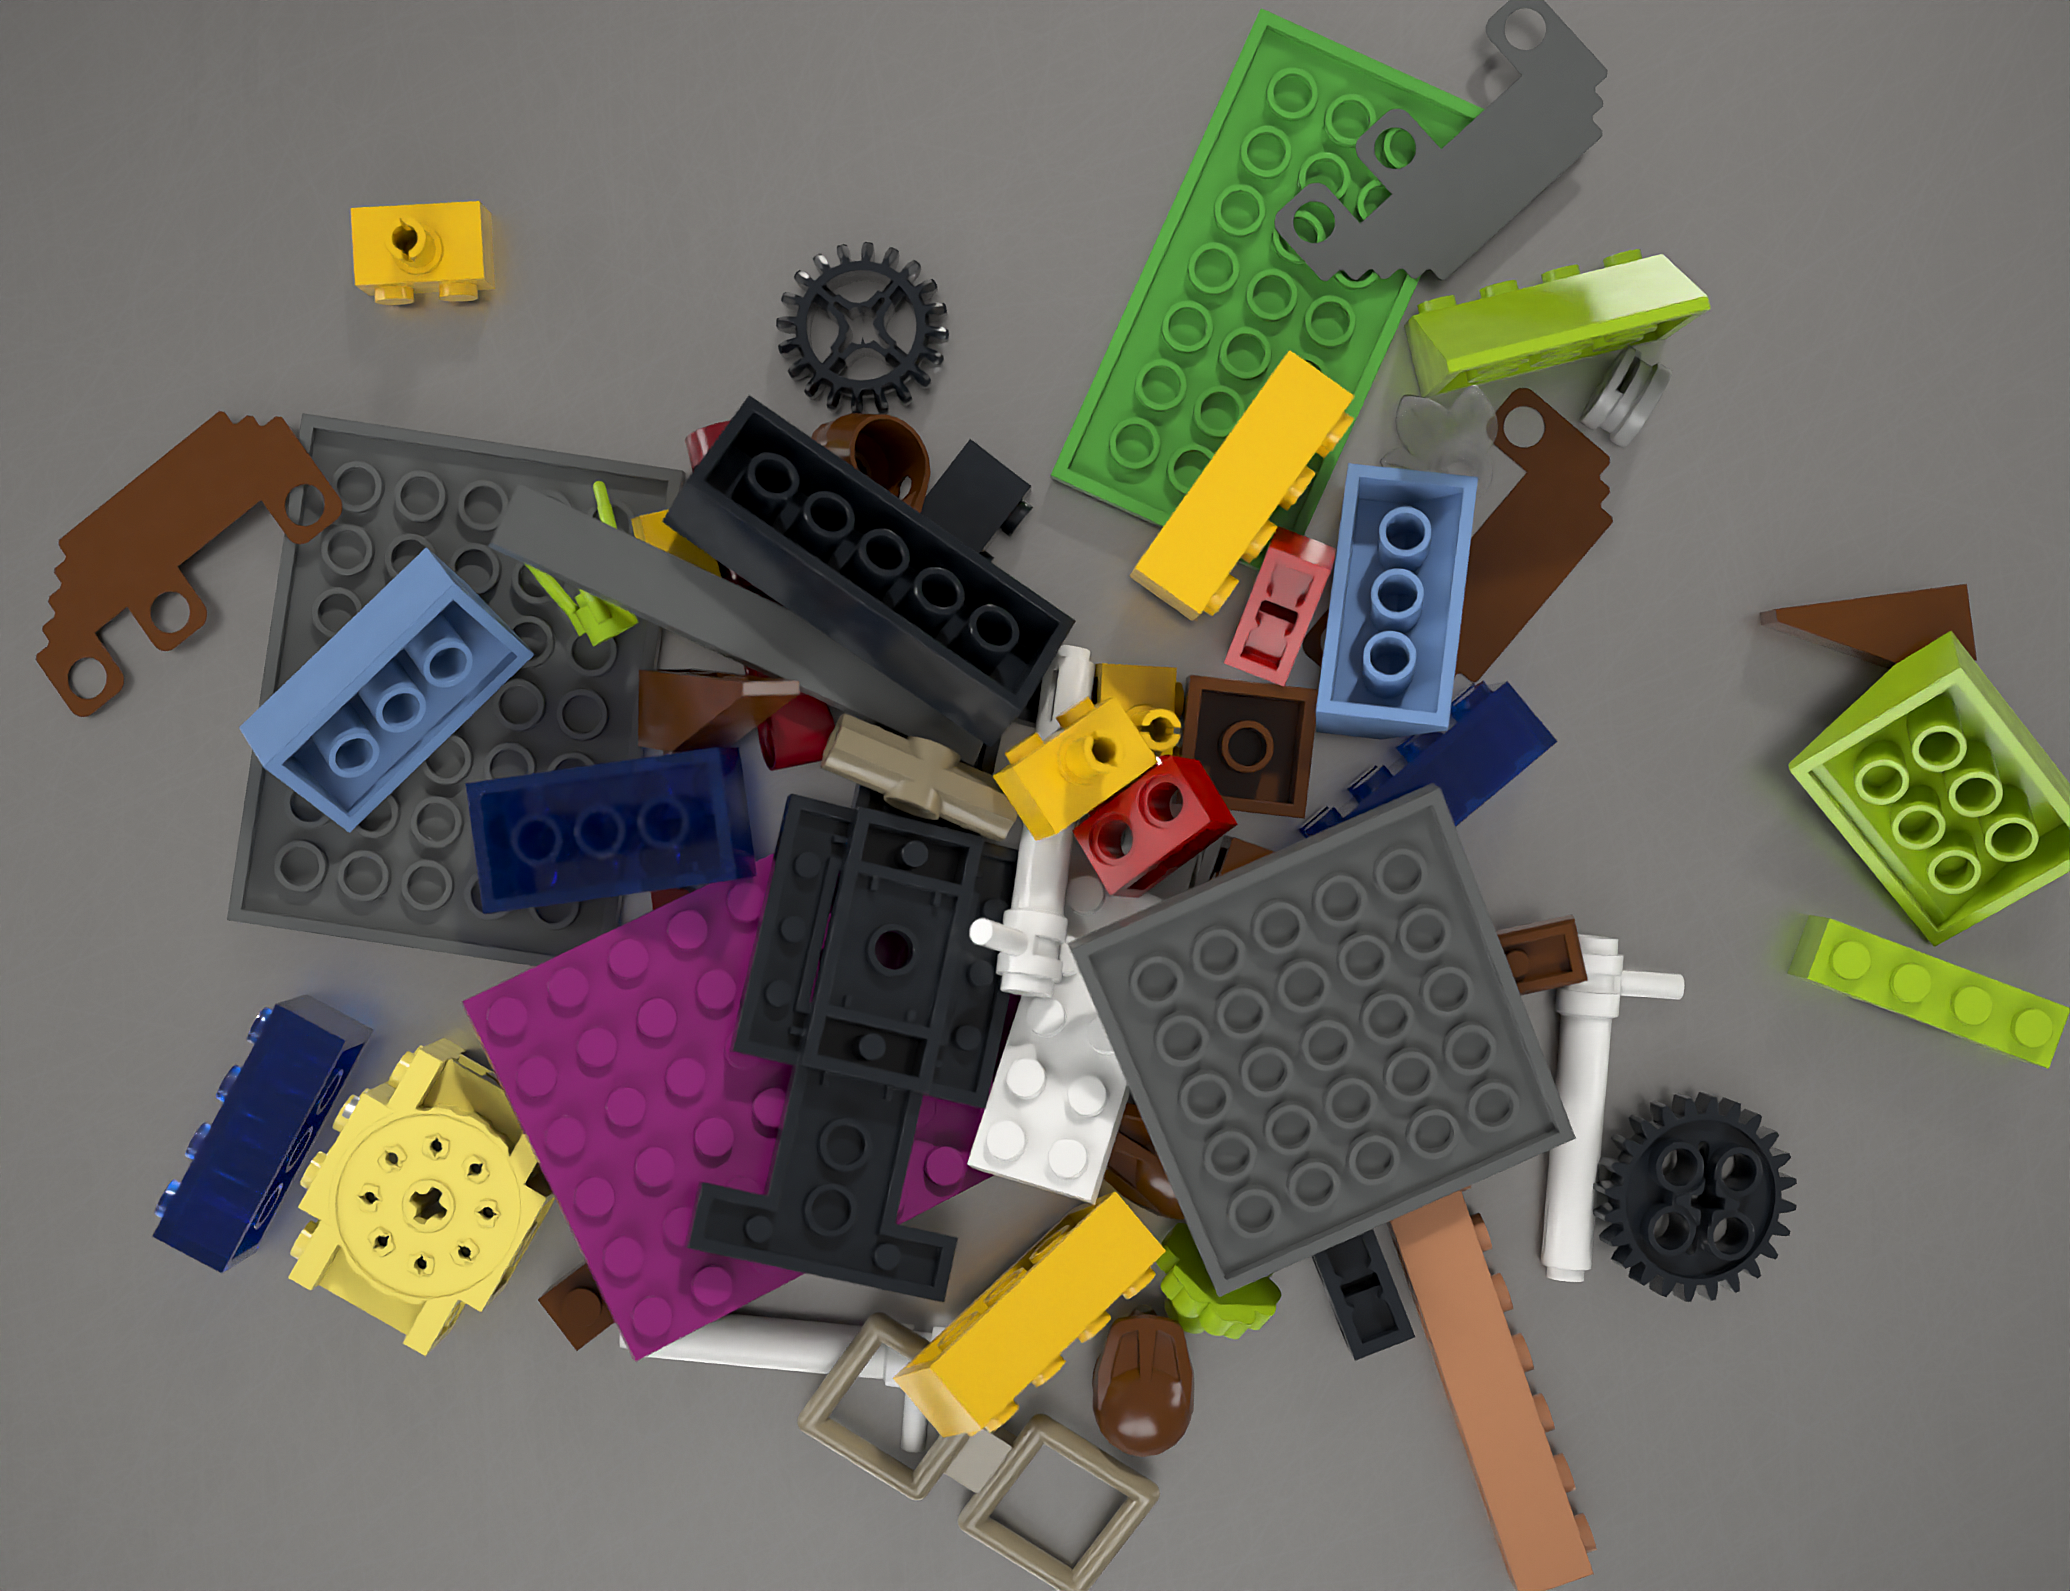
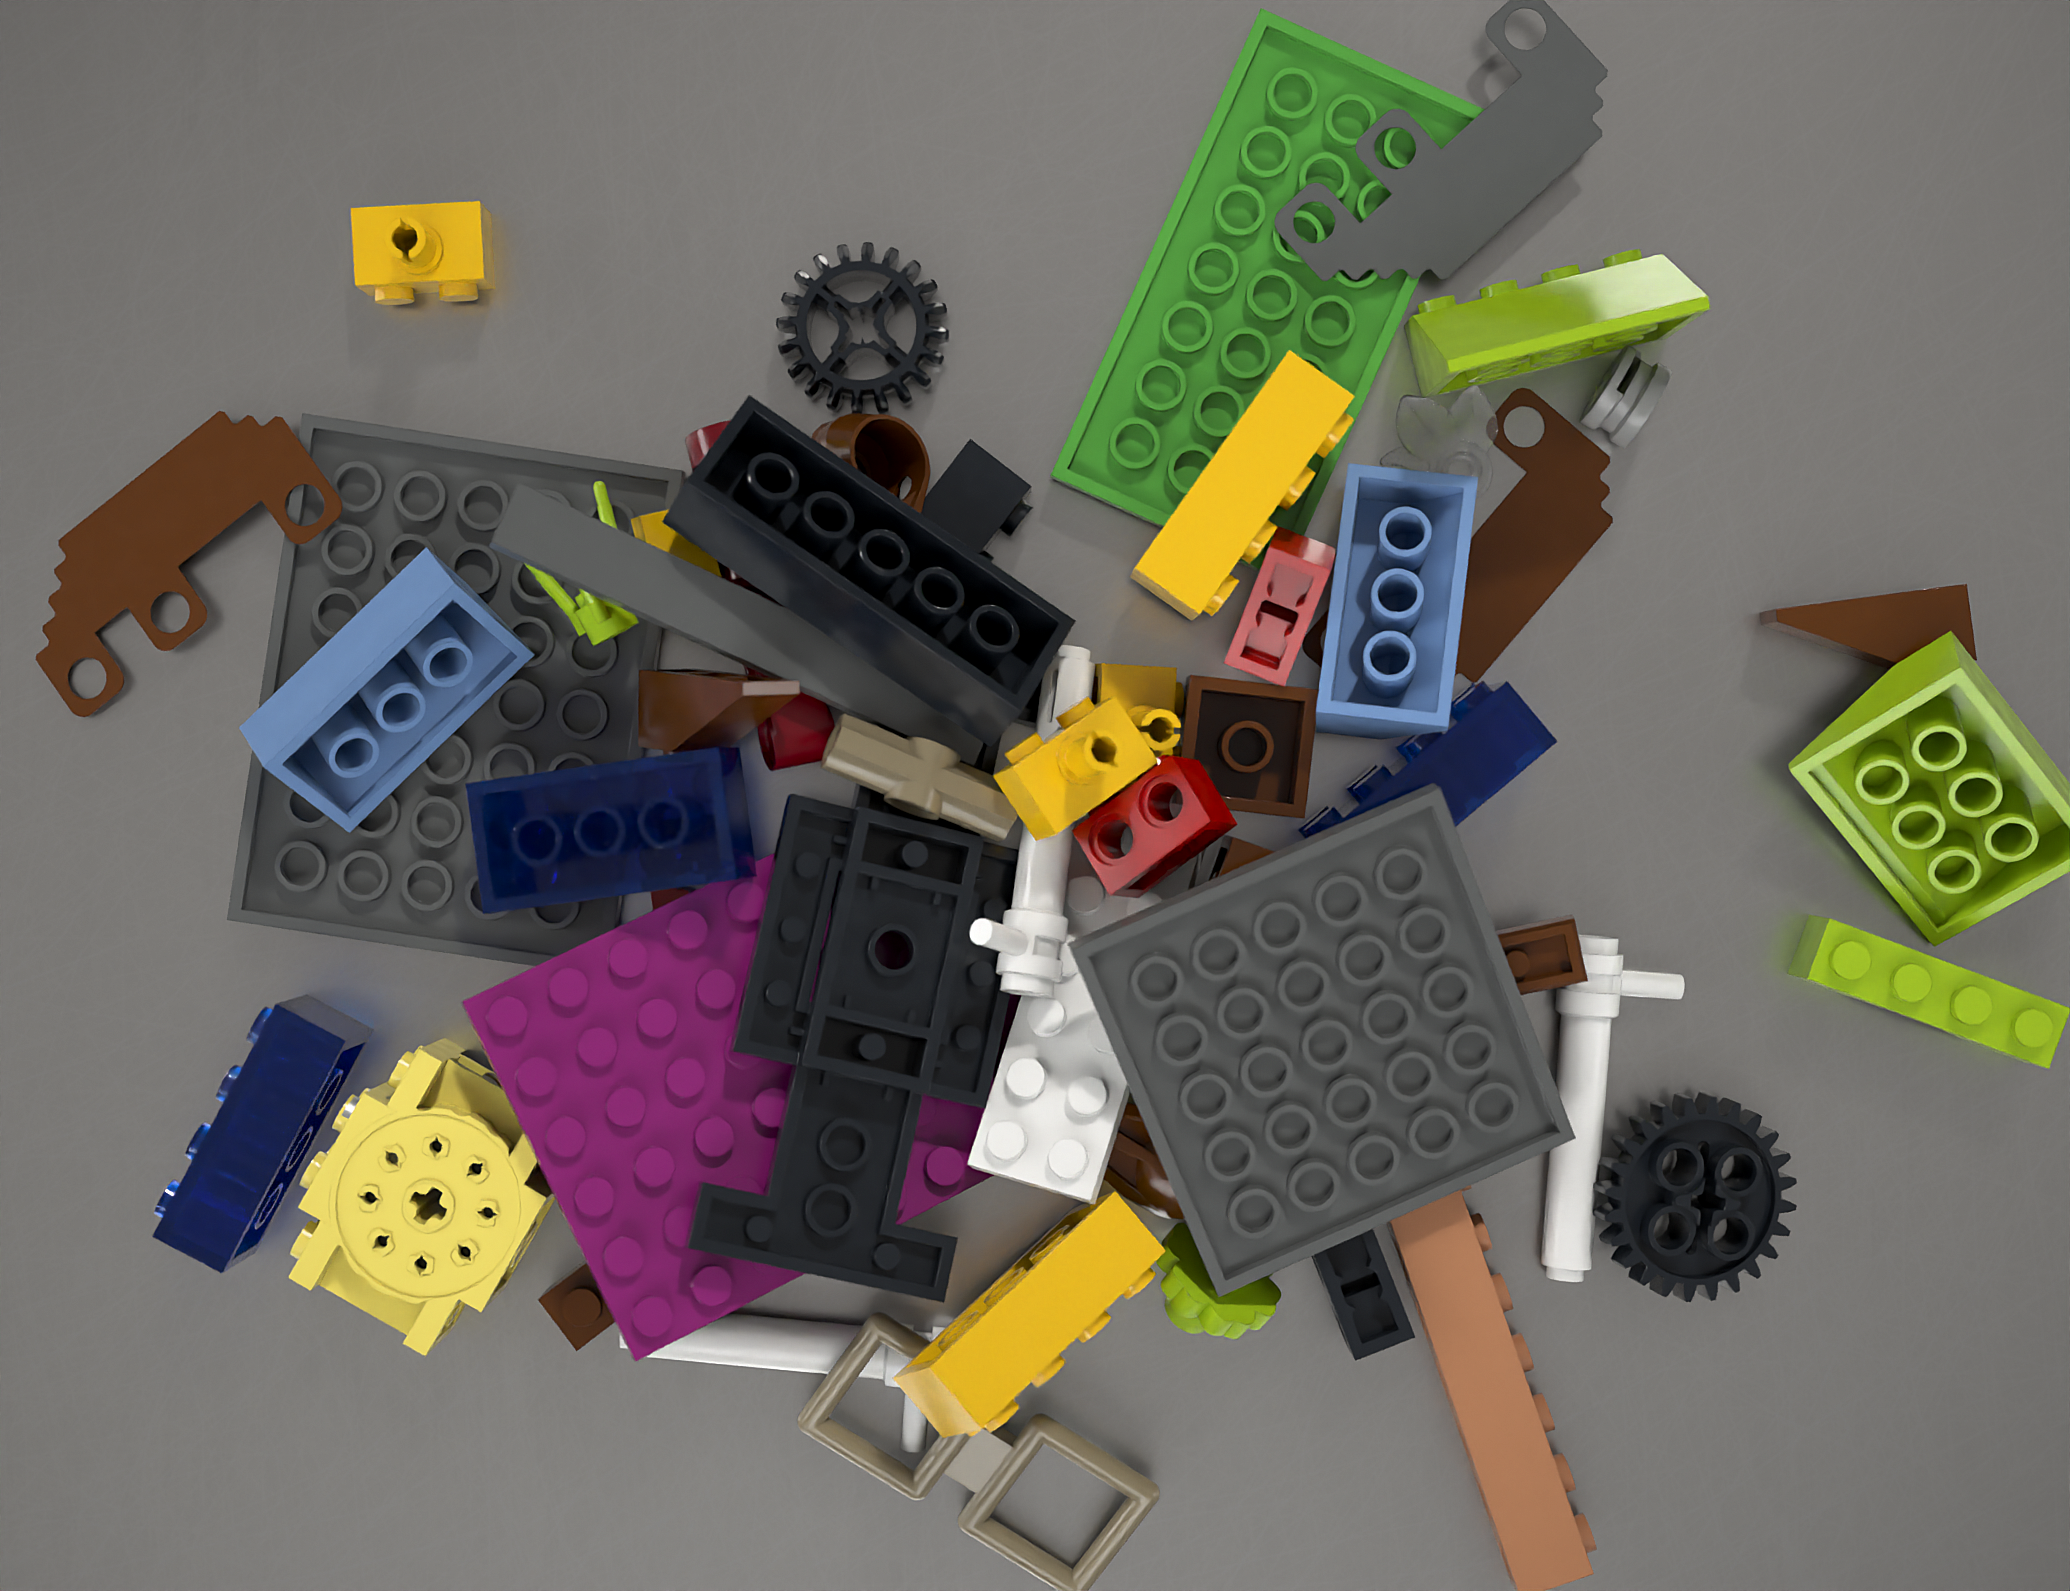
reddish brown helmet [1092,1305,1195,1457] -> none

